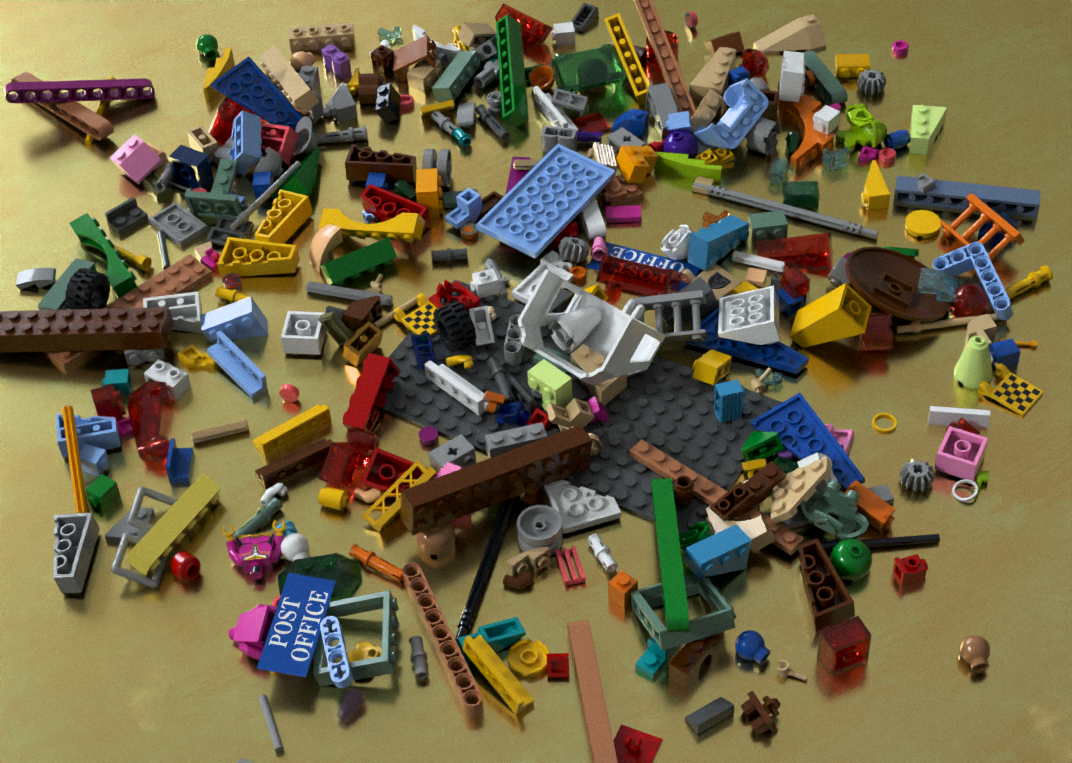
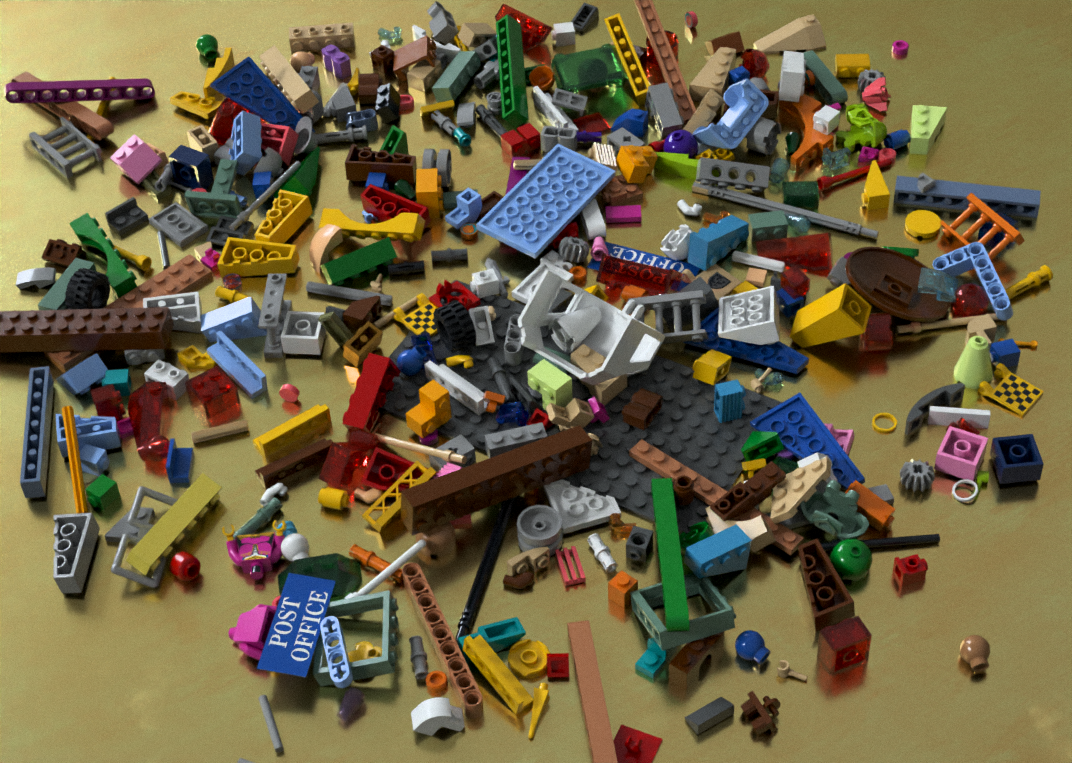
light blue brick [666,111,693,134] -> none
none -> sand blue brick [20,366,54,498]
none -> light grey fence [28,117,102,179]
none -> reddish brown bracket [41,239,86,267]
none -> light blue slope [56,353,108,395]
none -> yellow wing [170,91,230,119]
none -> clear red brick [185,365,240,419]
none -> light grey fence [258,274,292,358]
none -> white piece [344,539,426,599]
none -> sand blue piece [345,109,378,132]
none -> tan bar [373,433,467,464]
none -> green slope [380,125,408,155]
none -> black pin [388,260,425,276]
none -> blue piece [397,345,427,376]
none -> light orange brick [406,380,452,438]
none -> white brick [411,697,465,736]
none -> orange tile [426,670,448,693]
none -> light grey hinge [427,1,459,45]
none -> red piece [501,123,541,158]
none -> yellow piece [528,683,550,739]
none -> clear orange arm [608,513,636,534]
none -> orange brick [621,285,650,303]
none -> reddish brown brick [622,388,663,430]
none -> dark grey brick [626,526,653,562]
none -> white arm [677,199,702,216]
none -> light grey brick [696,157,770,193]
none -> clear light blue cone [785,213,811,233]
none -> red piece [817,159,892,191]
none -> coral brick [862,77,891,112]
none -> dark grey slope [905,383,965,436]
none -> dark blue brick [990,434,1044,484]

